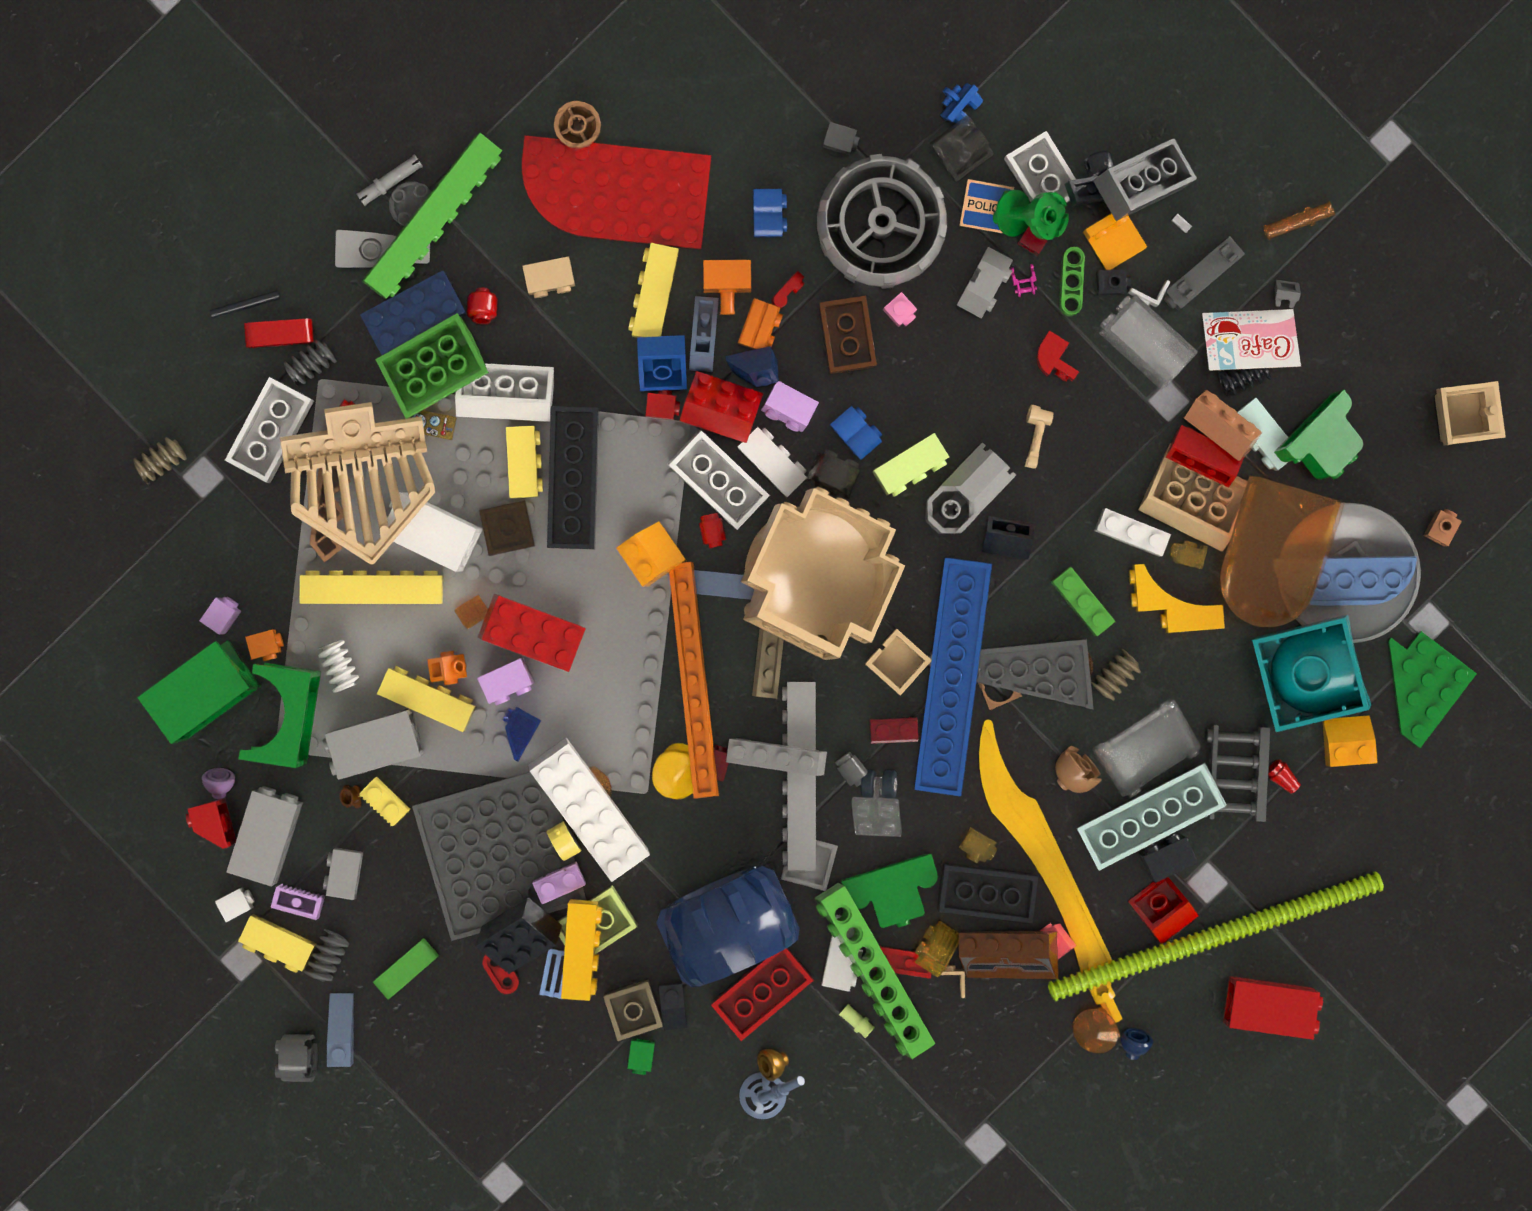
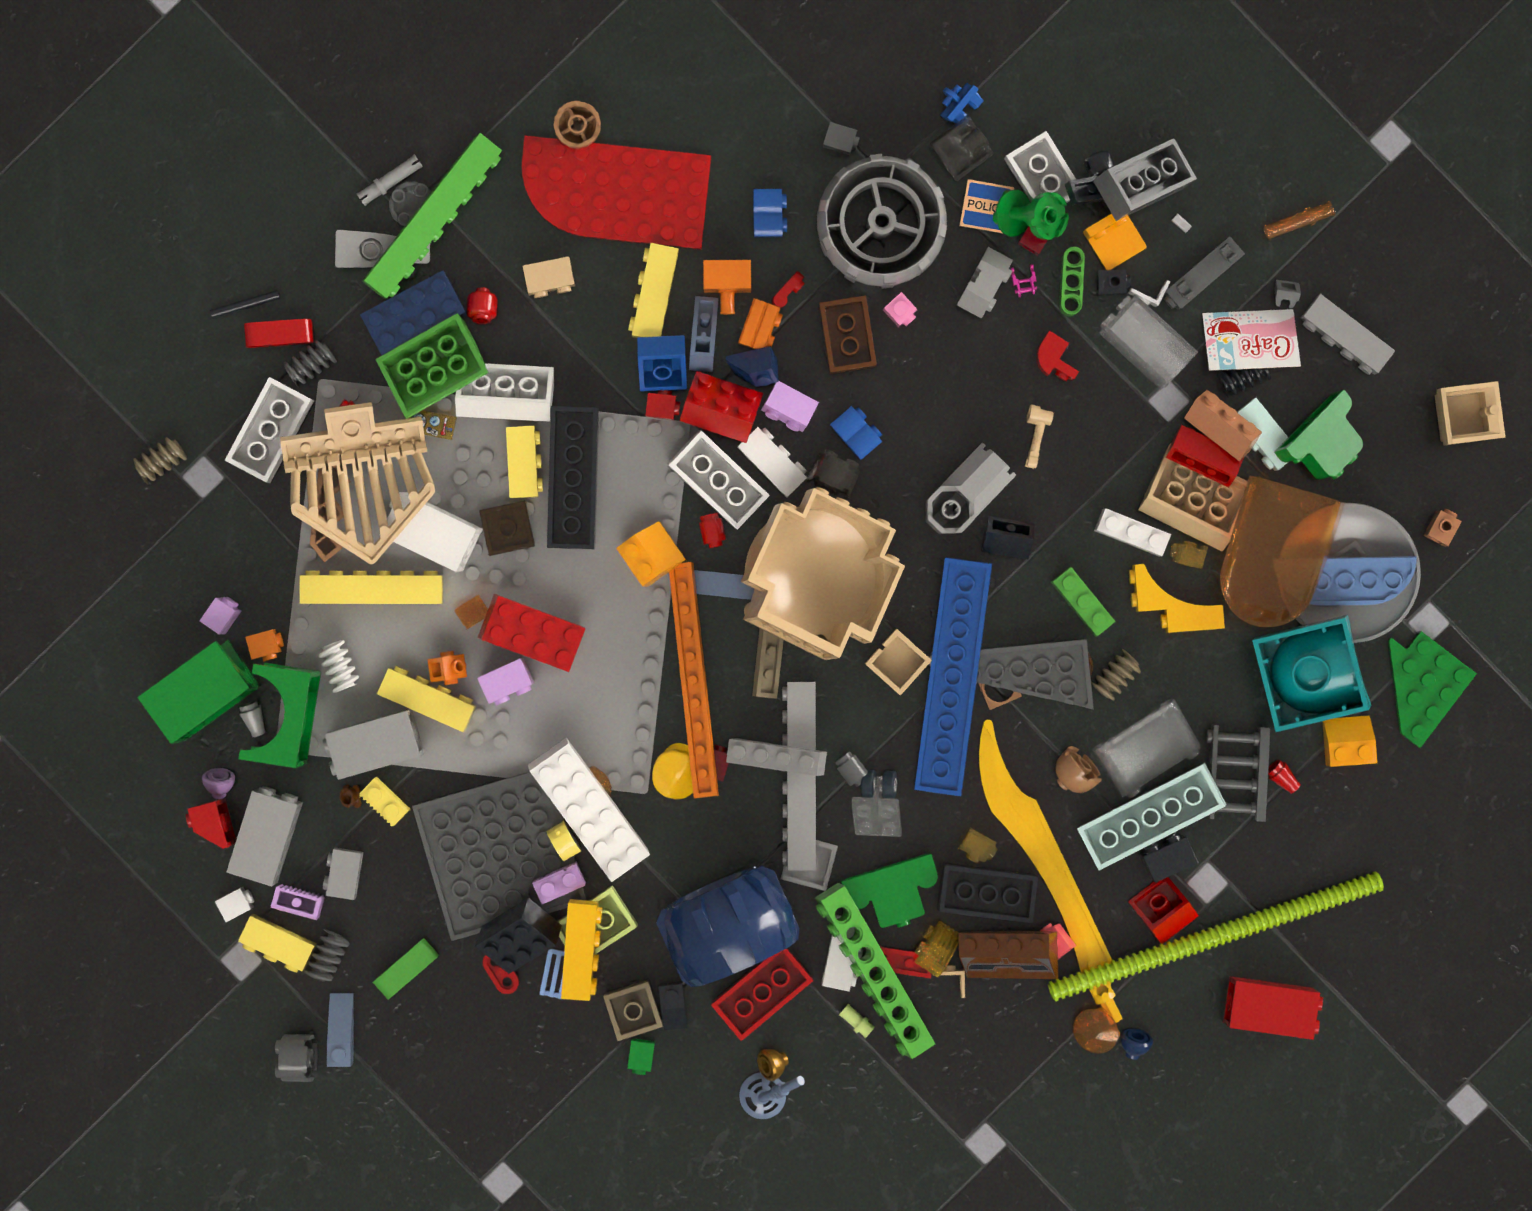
clear blue slope [502,705,541,762] -> none
dark red brick [869,717,918,744] -> none
yellowish green brick [873,433,949,497] -> none
none -> light grey cone [239,701,266,737]
none -> light grey brick [1300,294,1395,375]

